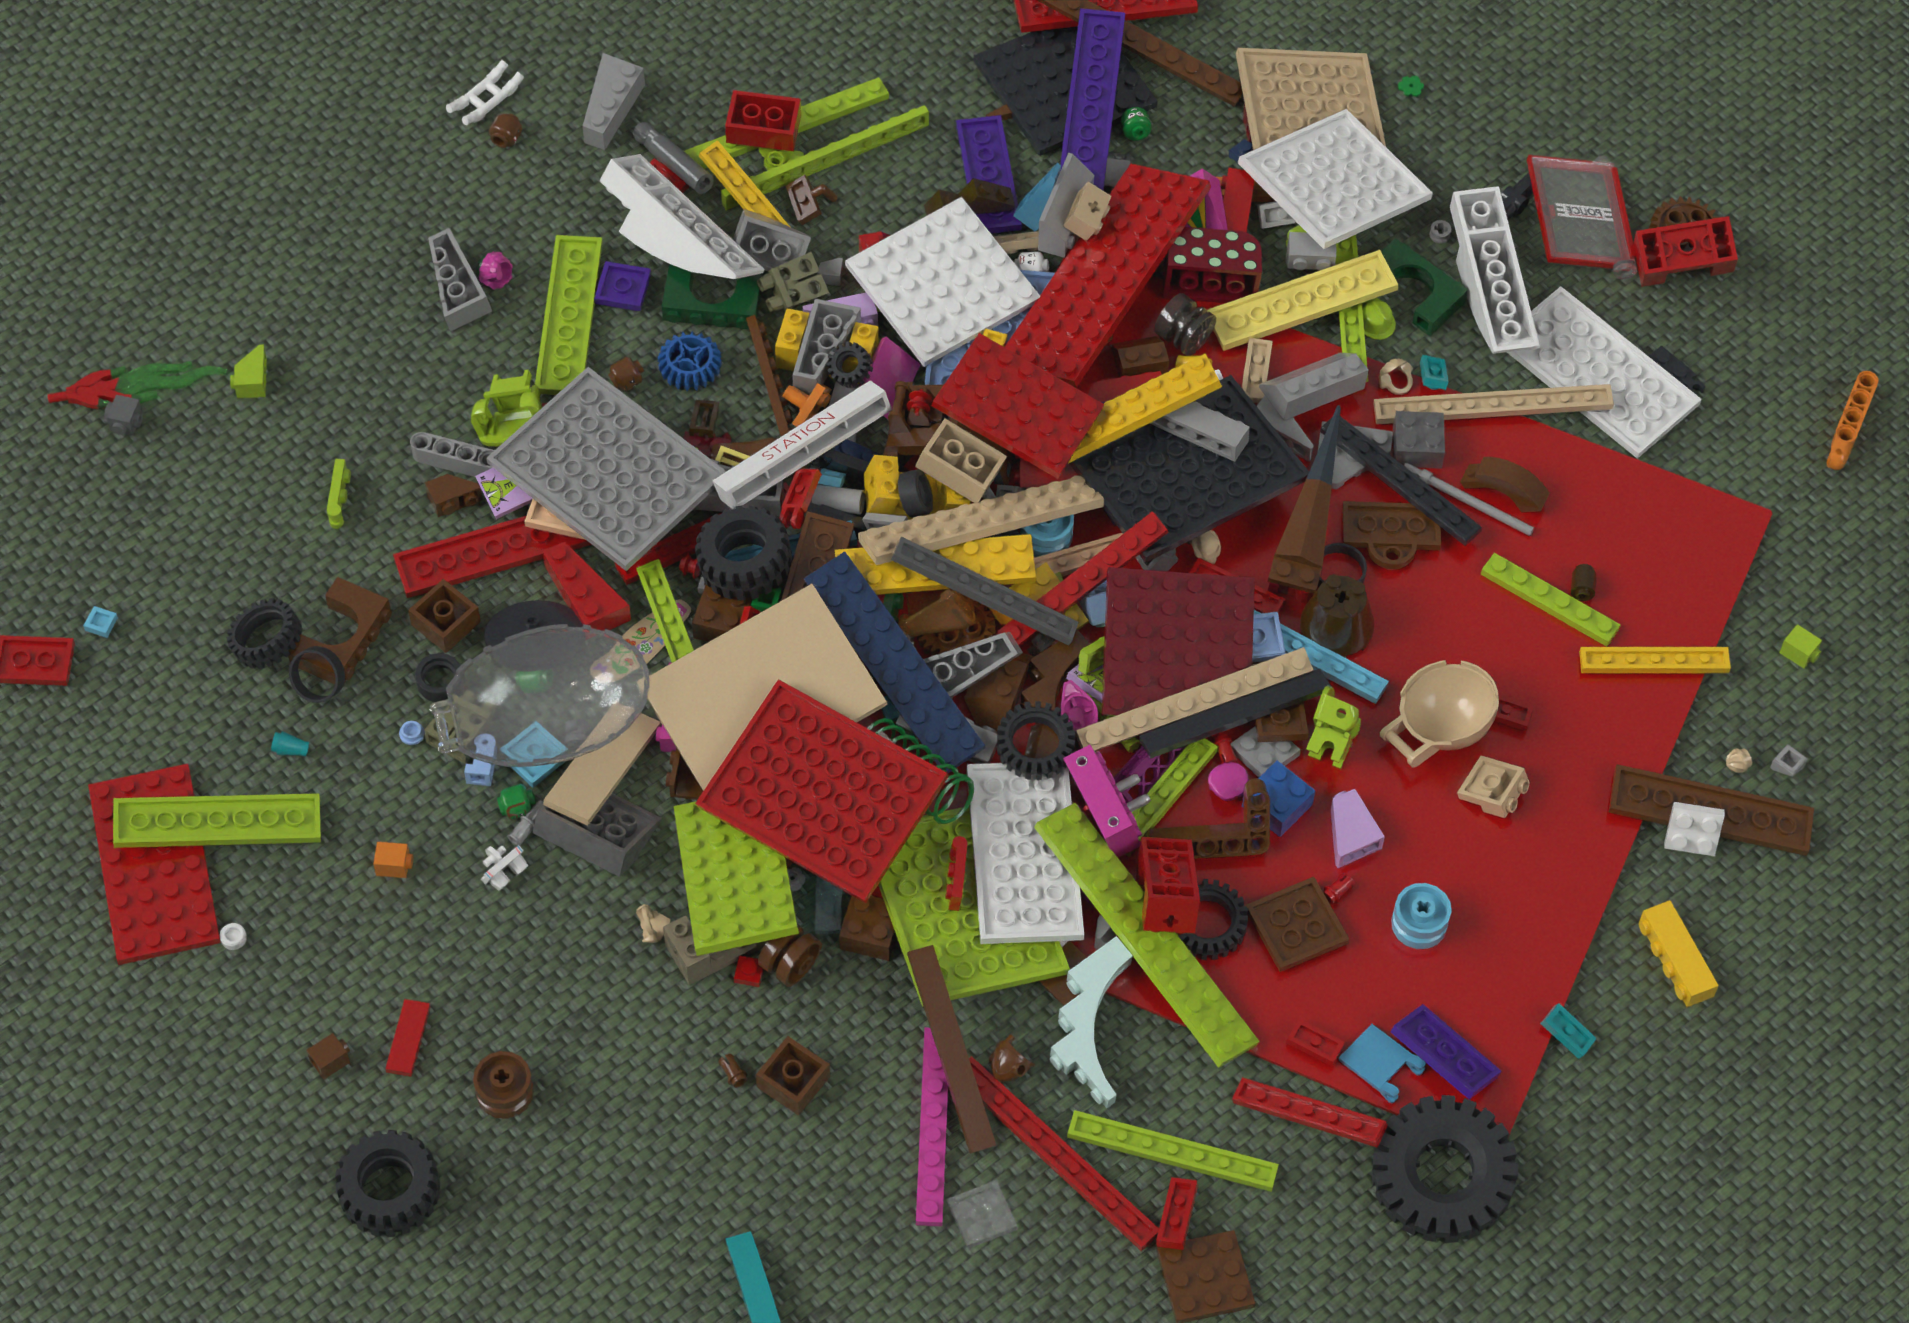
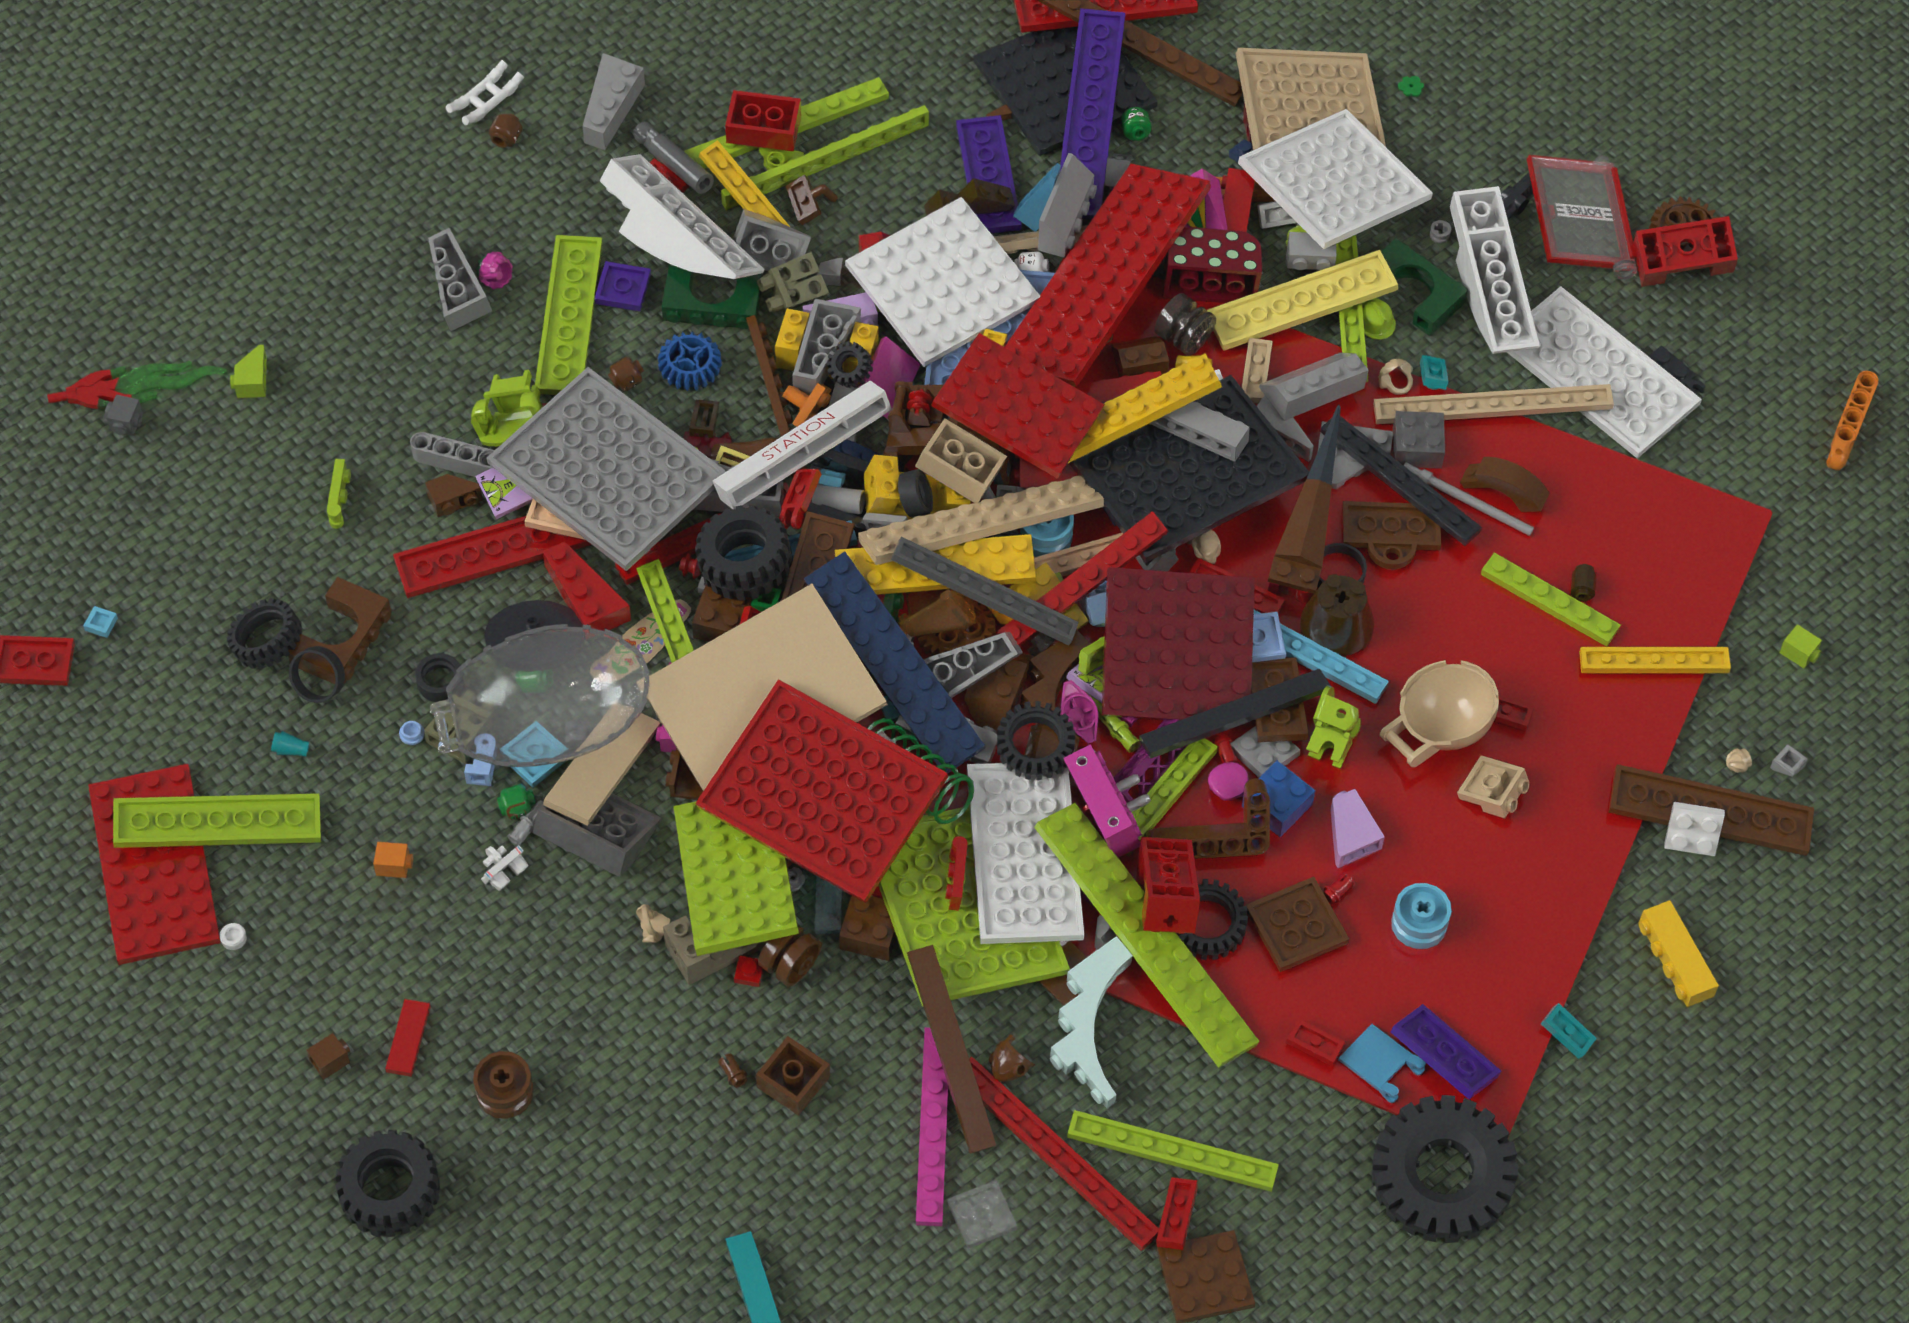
reddish brown brick [408,579,481,653] -> none
tan brick [1063,182,1111,241] -> none
tan plate [1075,647,1313,752] -> none
red tile [1232,1077,1388,1148] -> none

